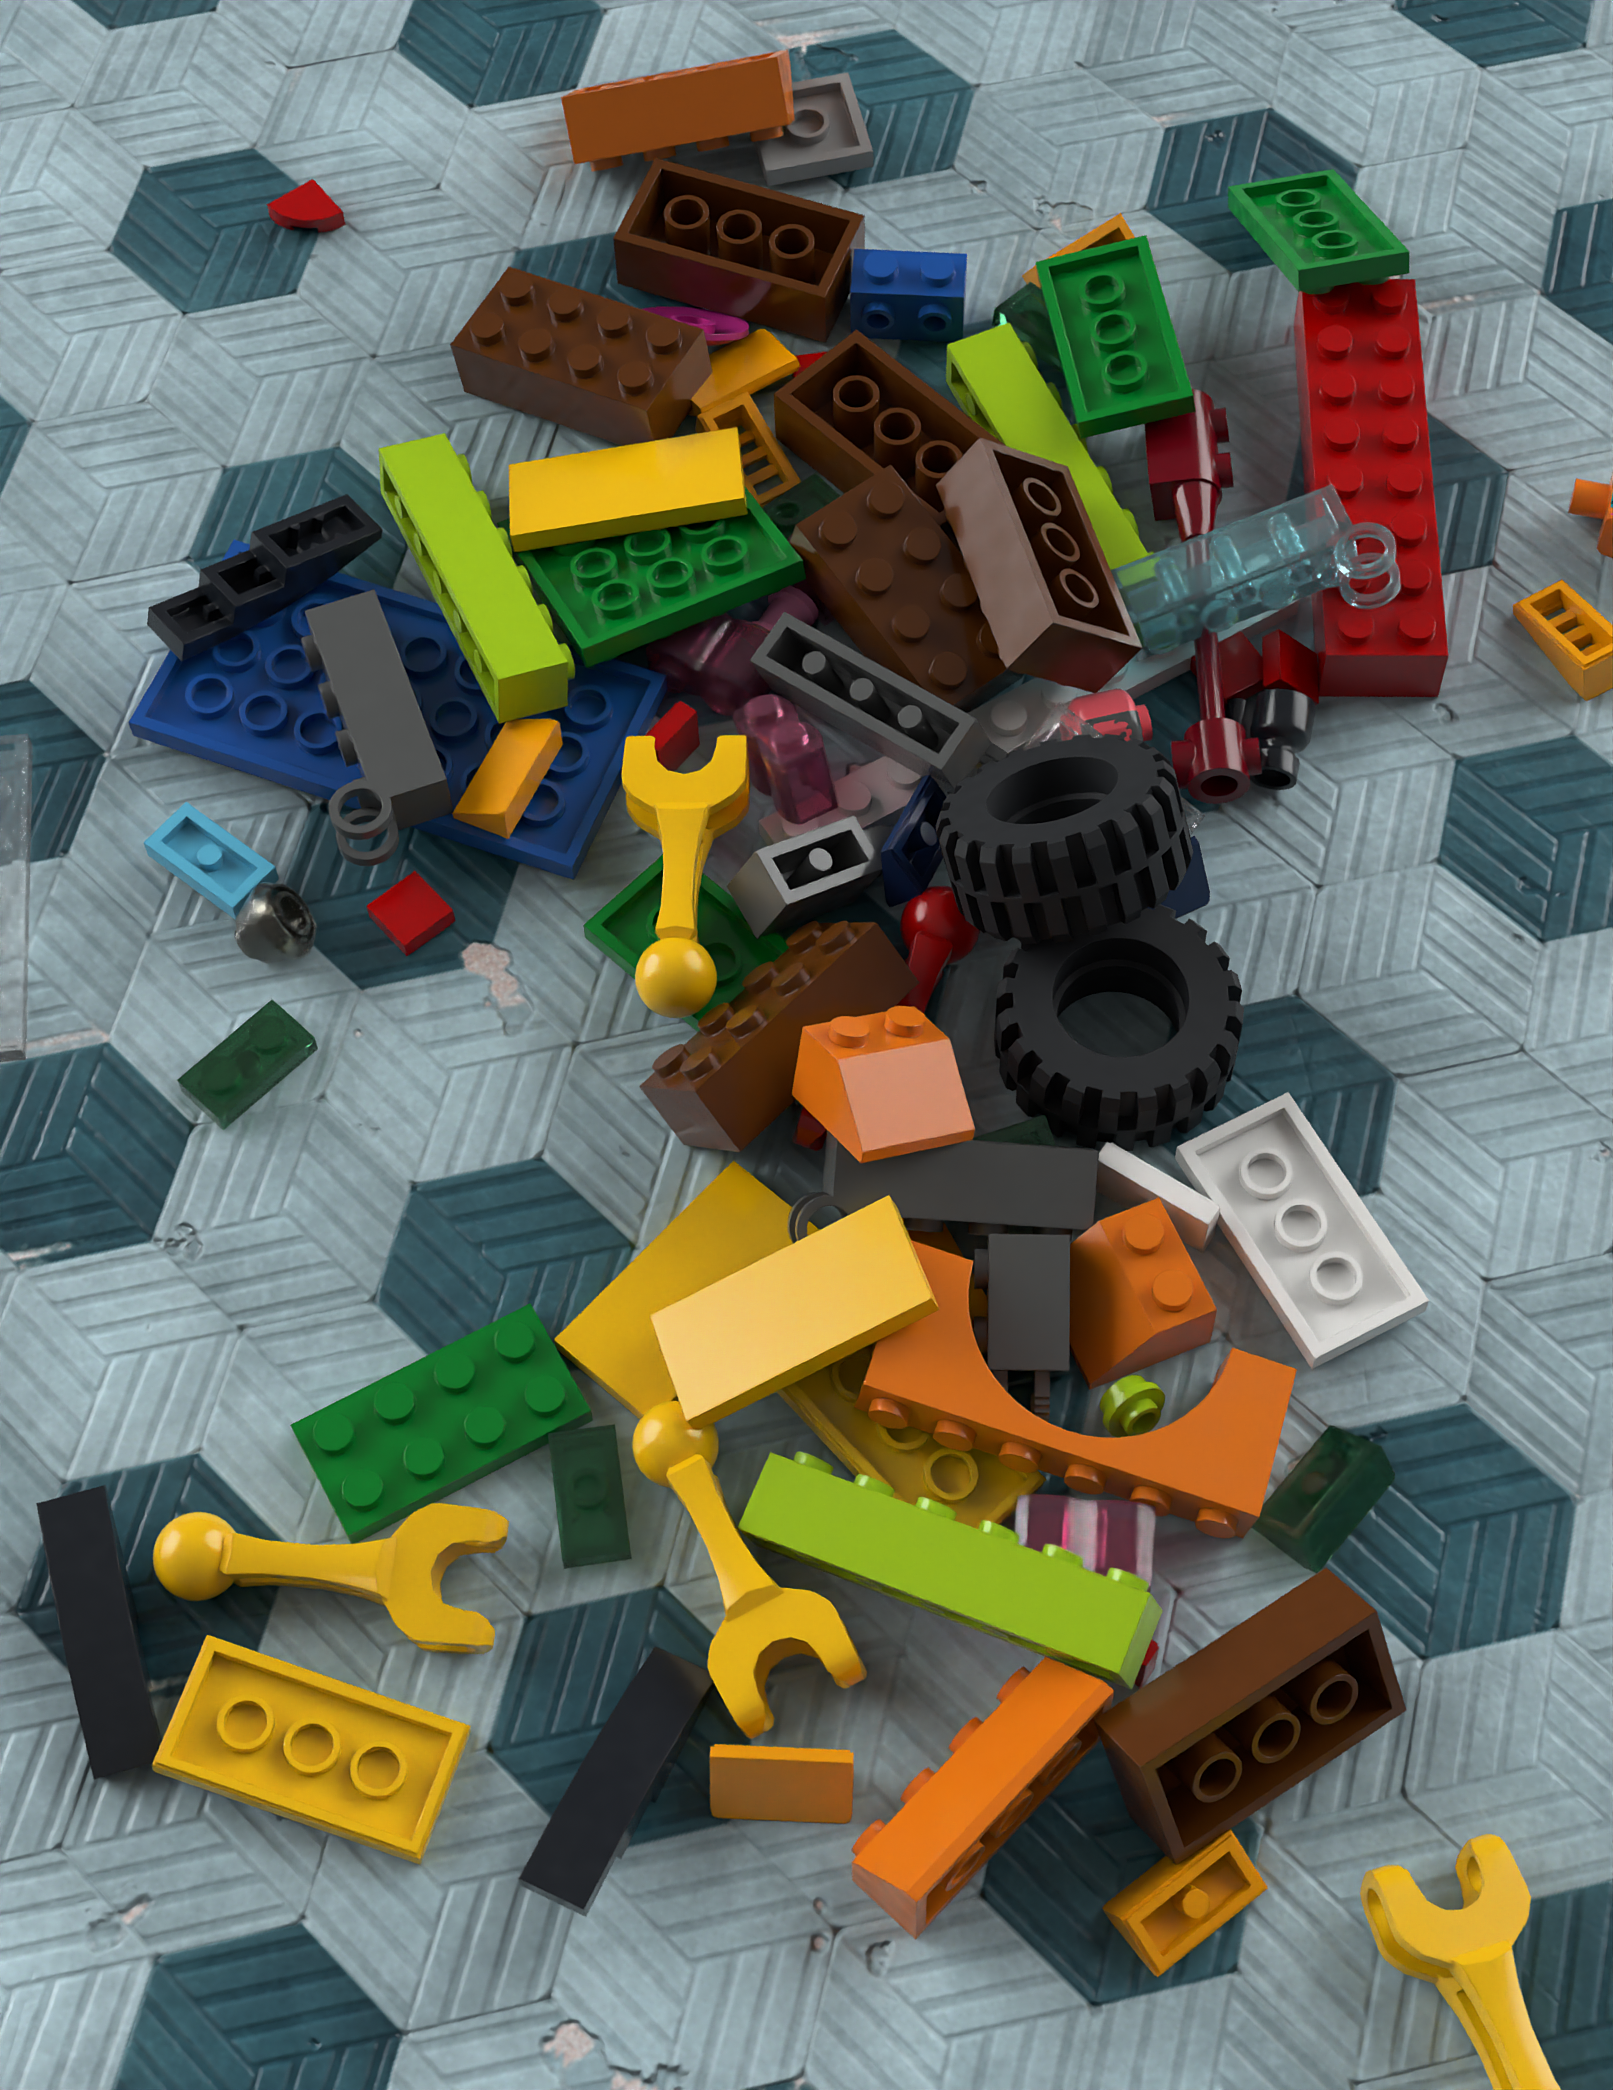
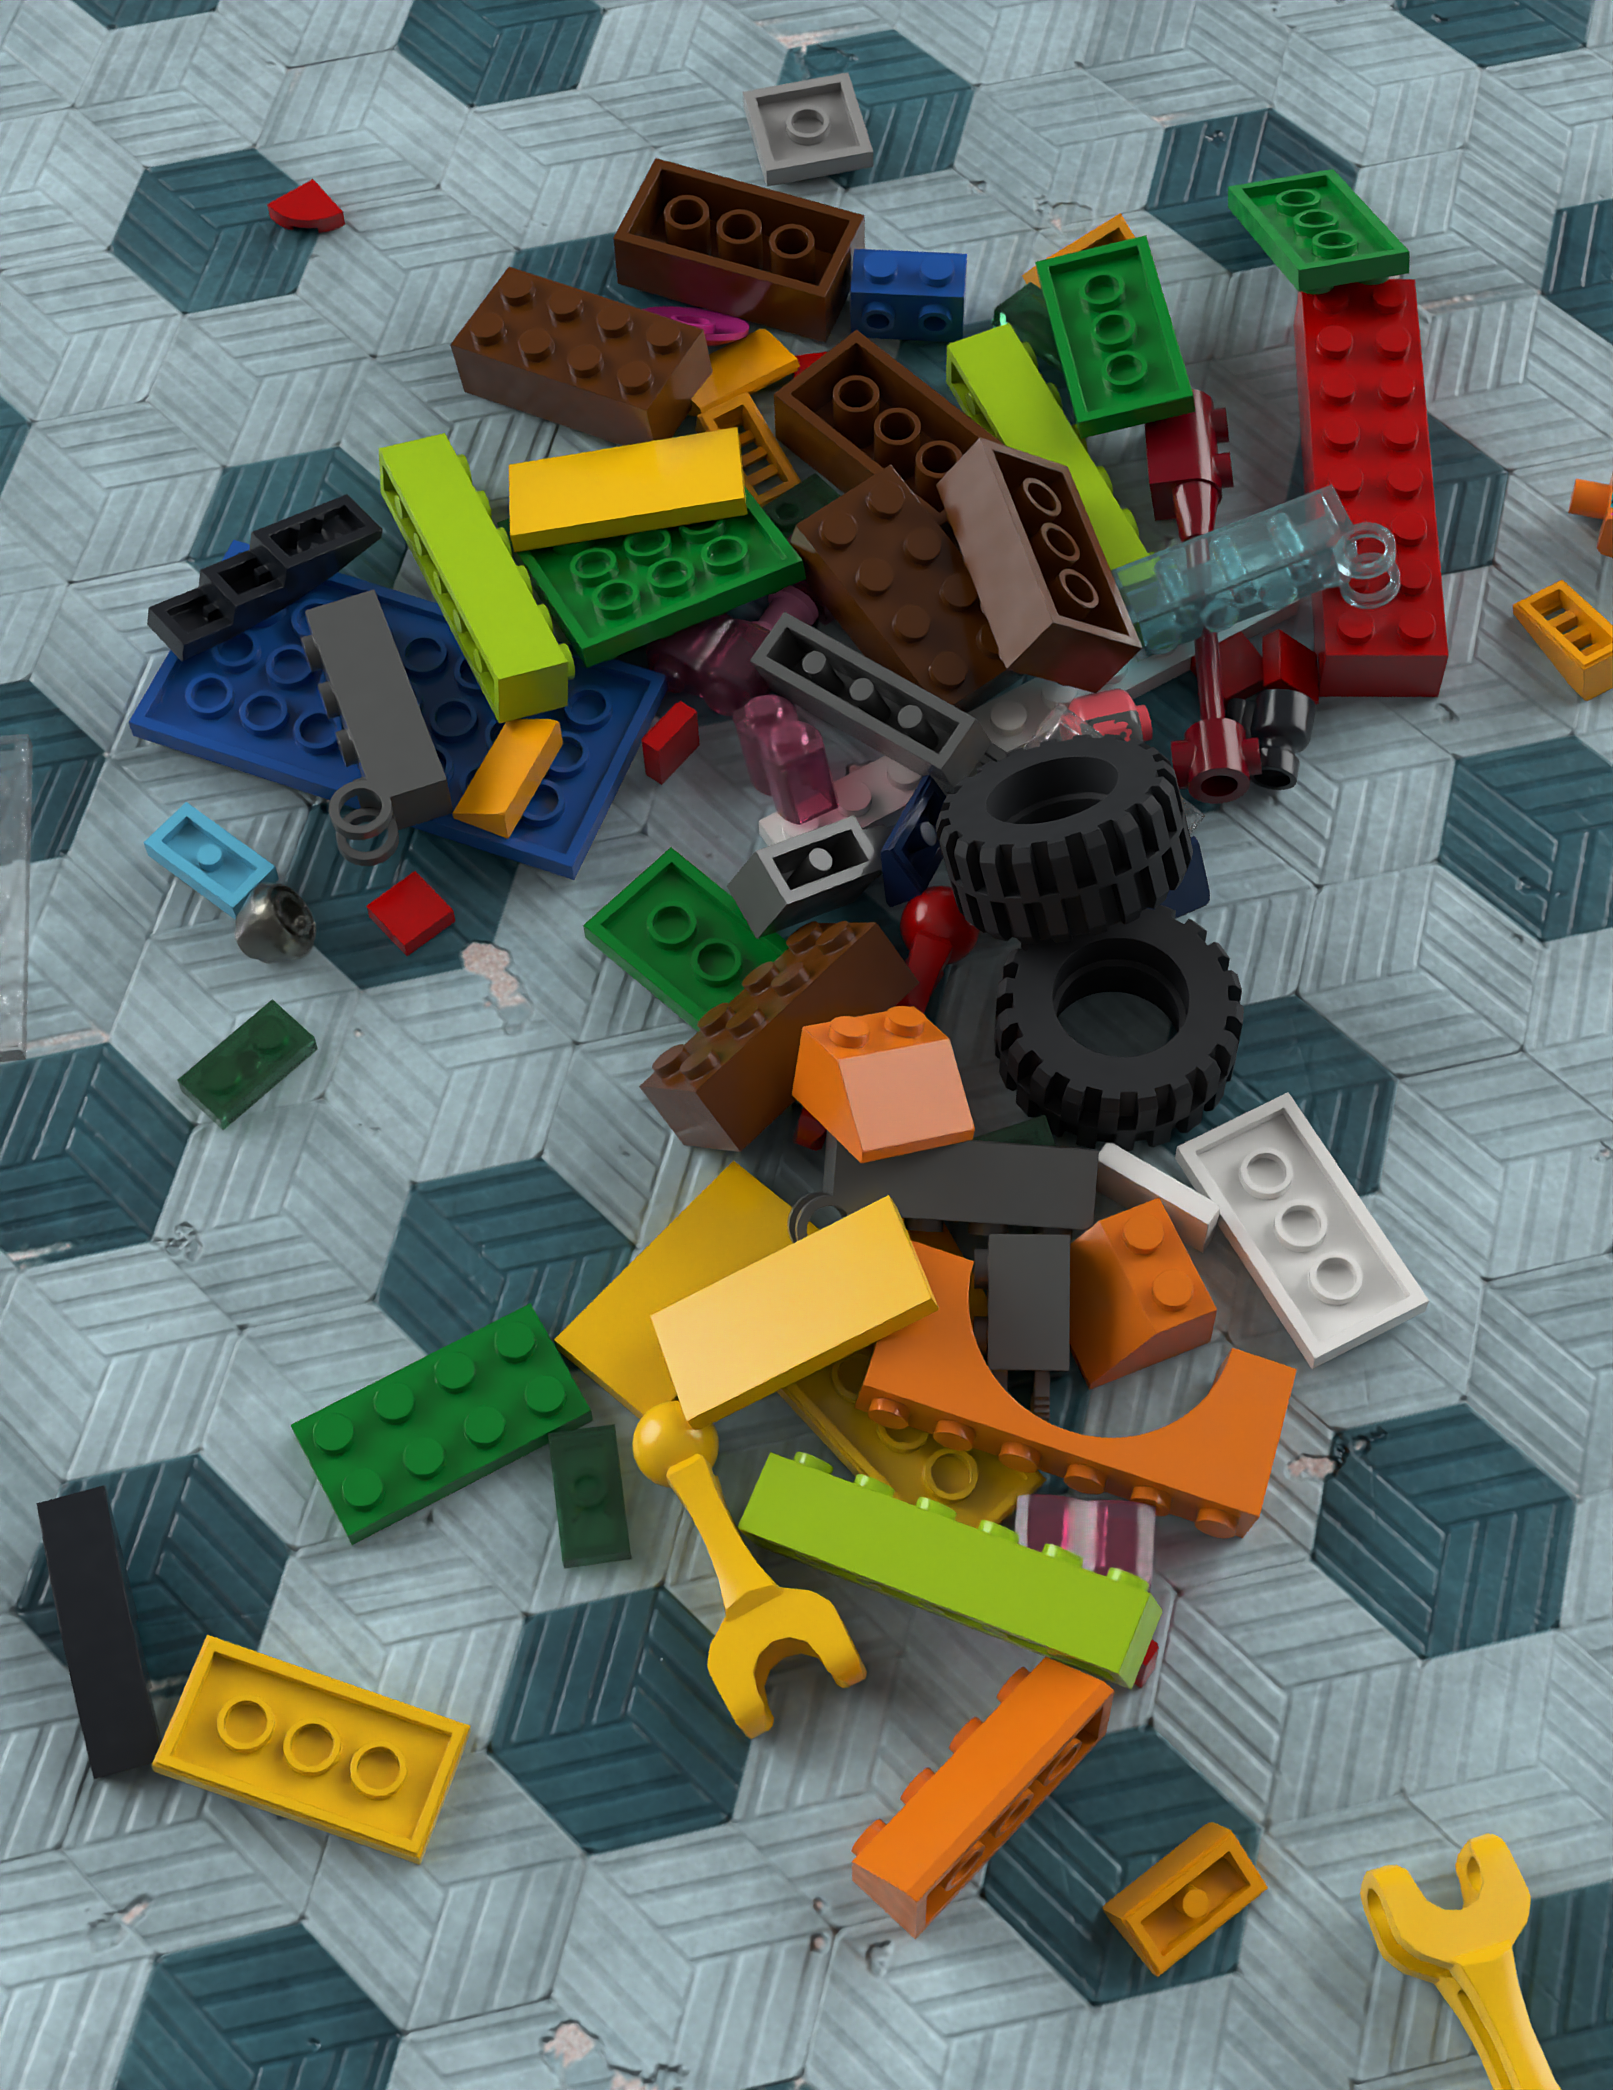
yellow piece [153,1503,509,1654] -> none
black slope [519,1646,715,1917] -> none
orange slope [561,49,795,171] -> none
yellow piece [622,735,750,1018] -> none
light orange slope [710,1744,854,1824] -> none
reddish brown brick [1094,1567,1407,1865] -> none
lime plate [1099,1375,1165,1438] -> none
clear green slope [1252,1425,1395,1574] -> none

